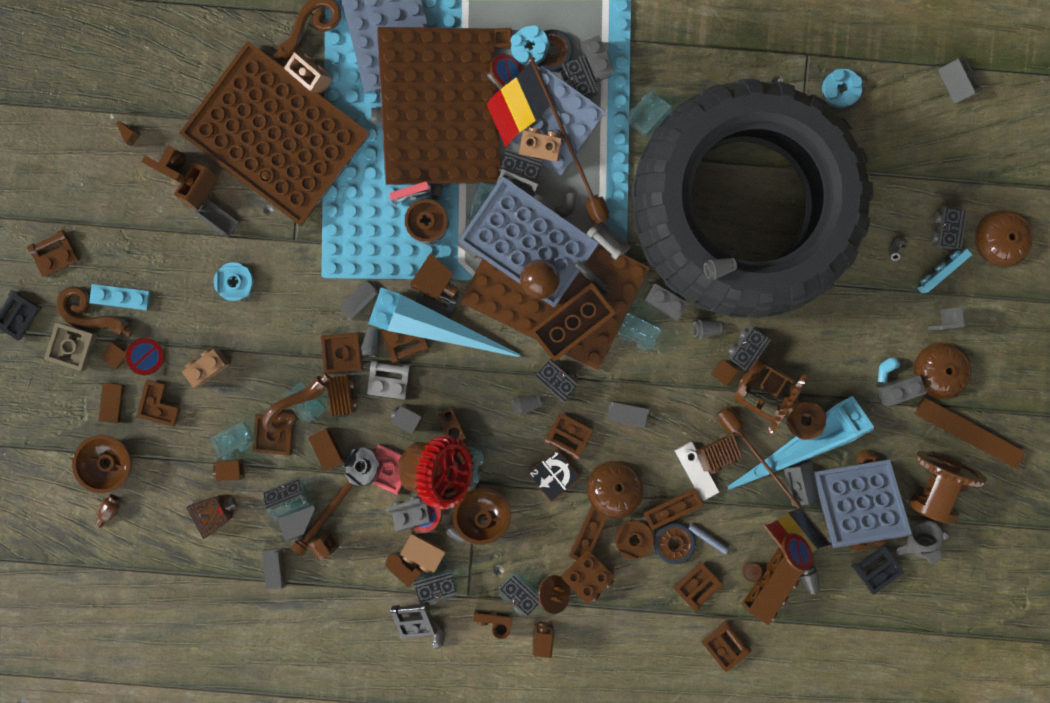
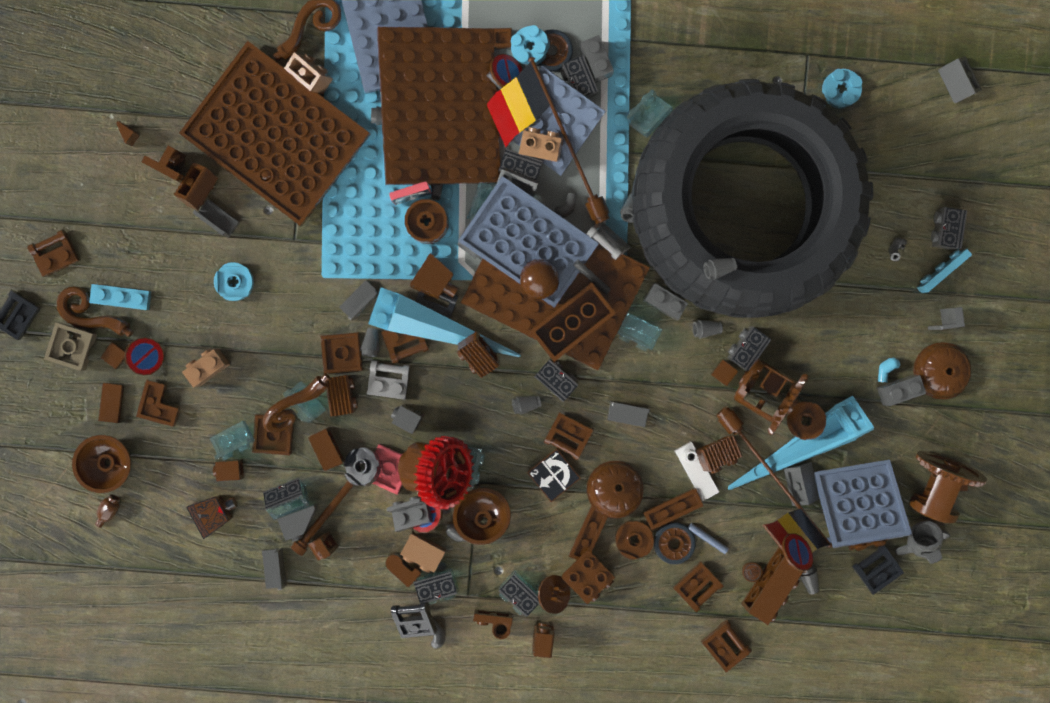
reddish brown leg [438,407,467,441] -> none
reddish brown piece [856,450,877,465] -> none
reddish brown tile [914,397,1025,469] -> none
reddish brown hat [975,210,1033,267] -> none
none -> reddish brown brick [457,331,499,378]
none -> dark grey cone [620,193,634,223]

